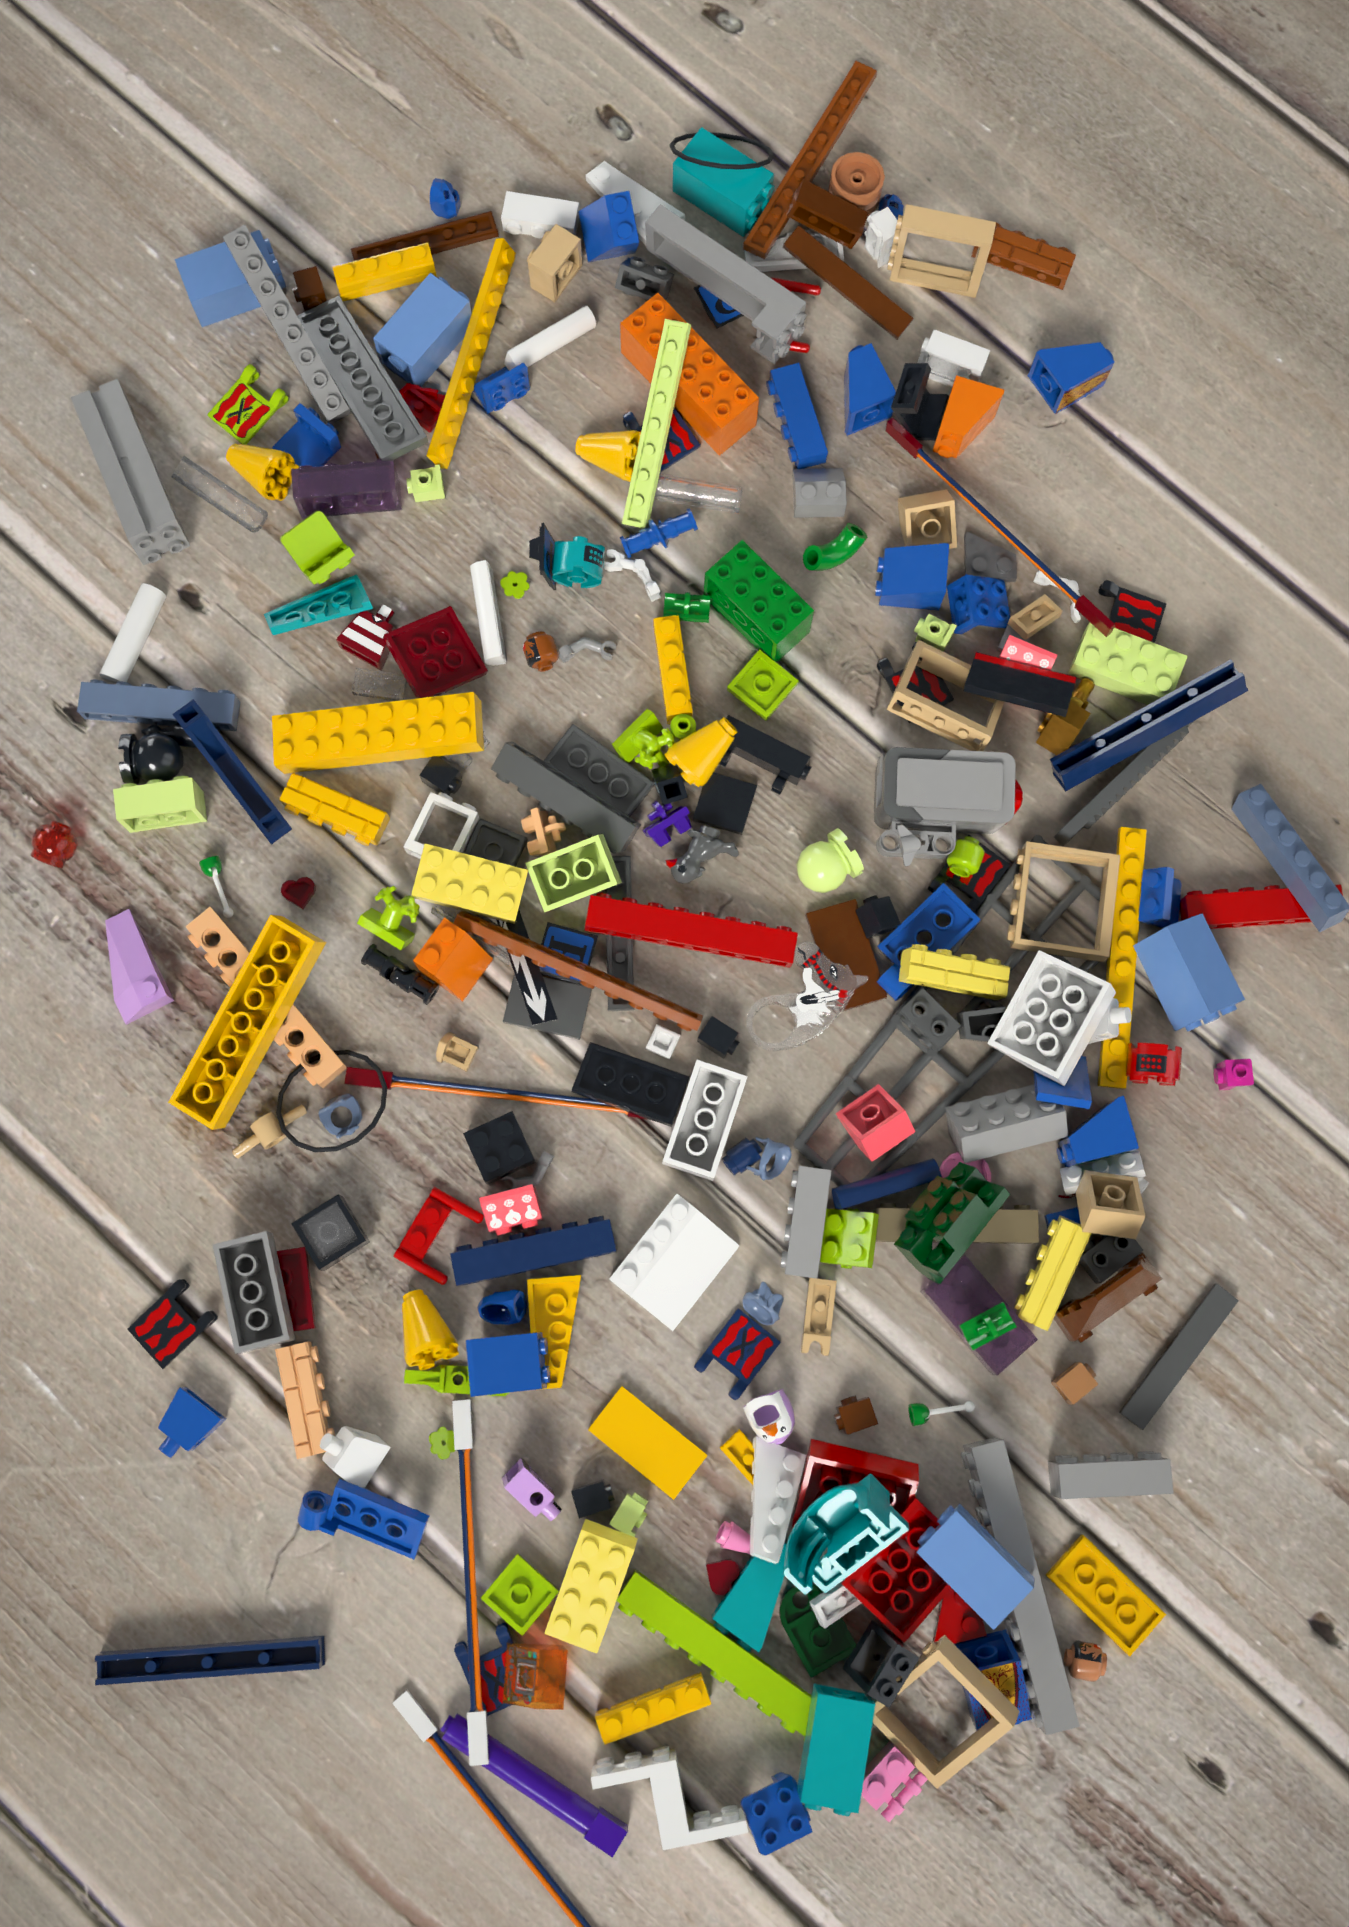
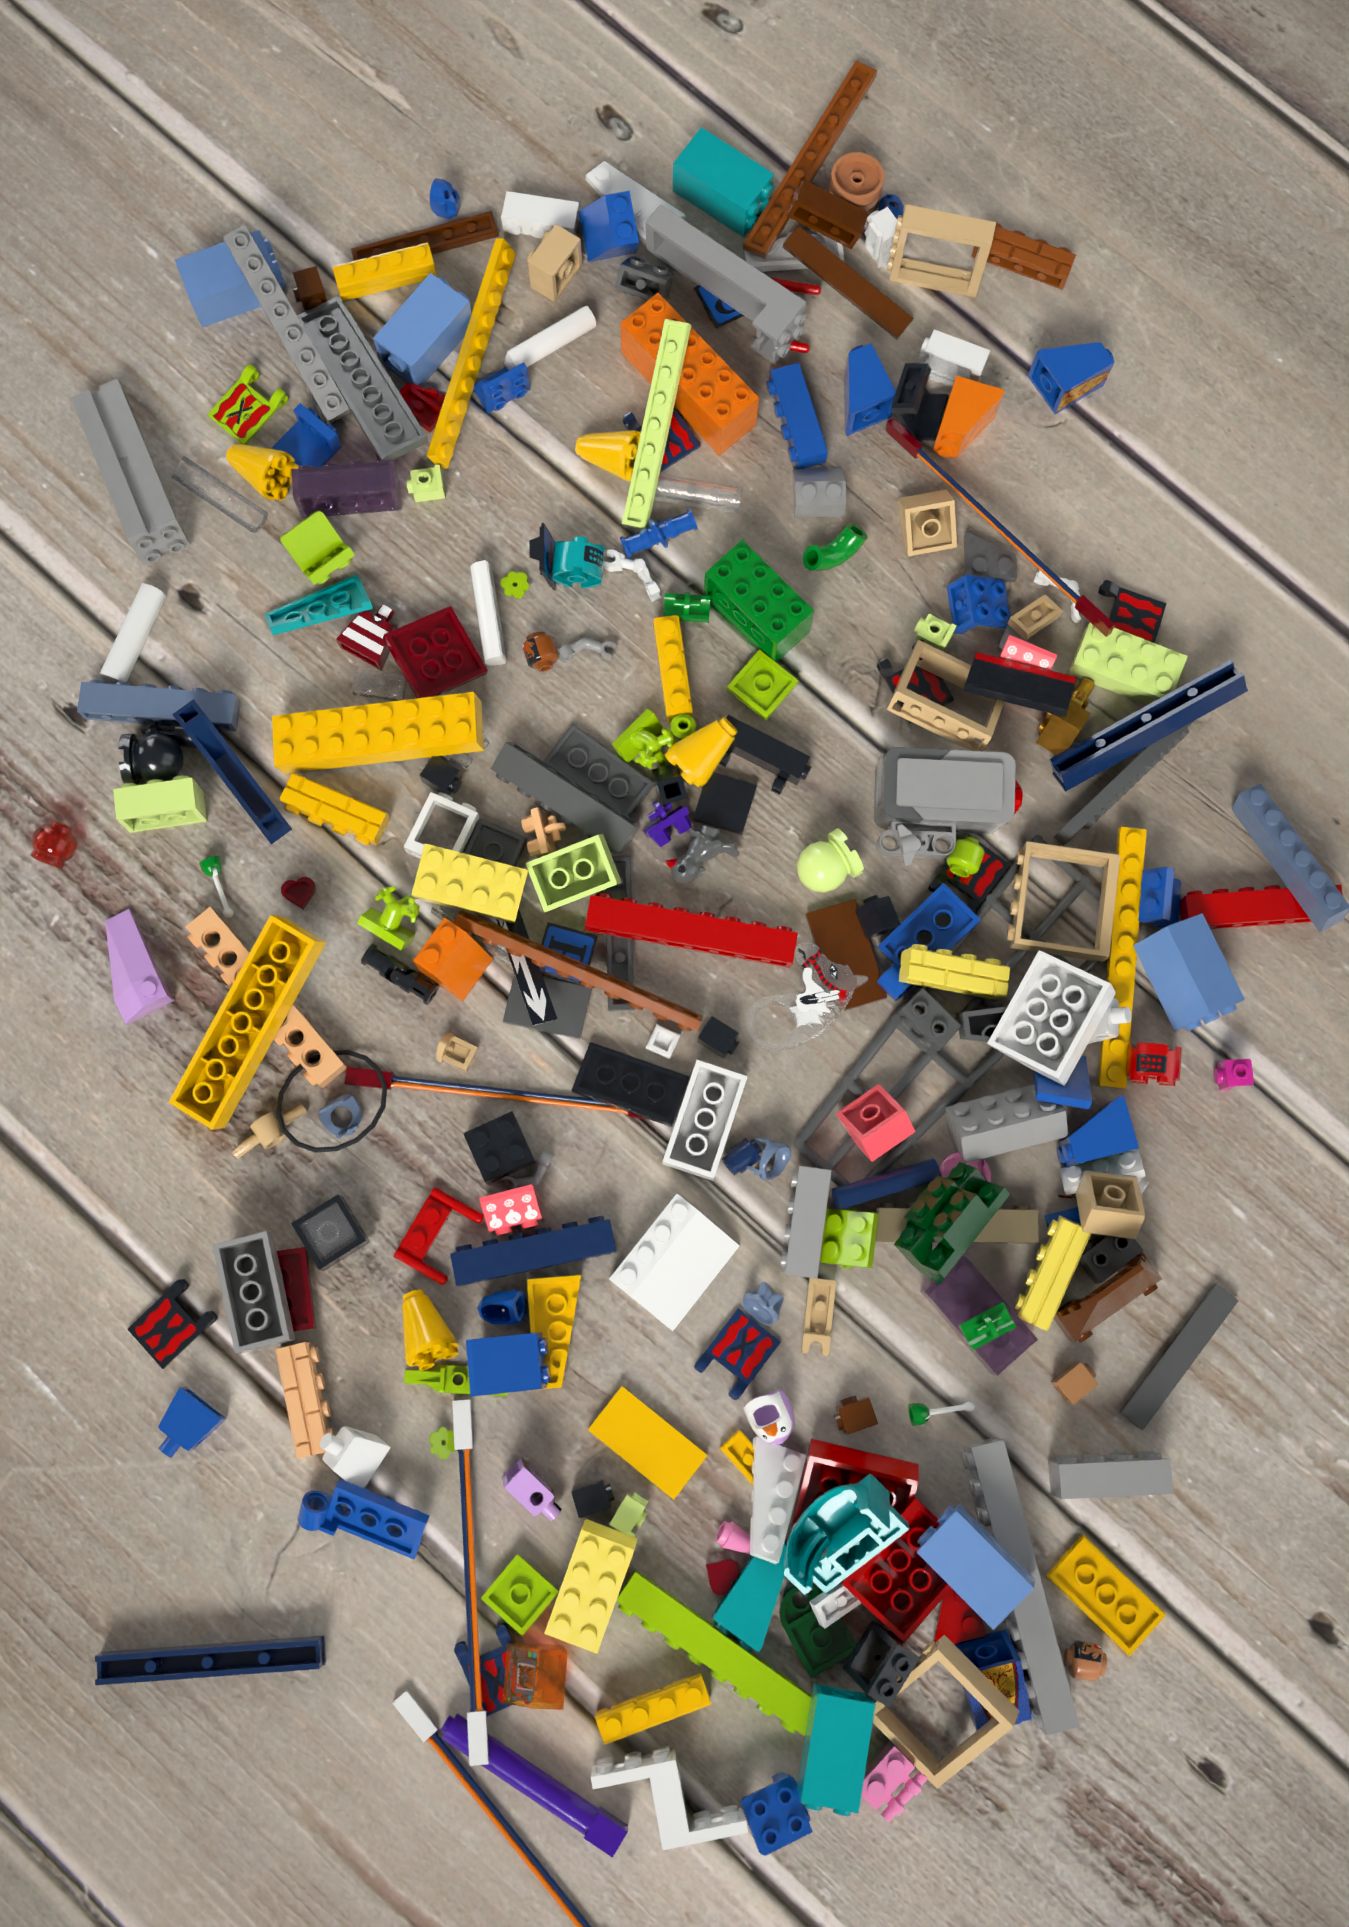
black piece [669,133,774,170] -> none
blue slope [875,543,949,611] -> none

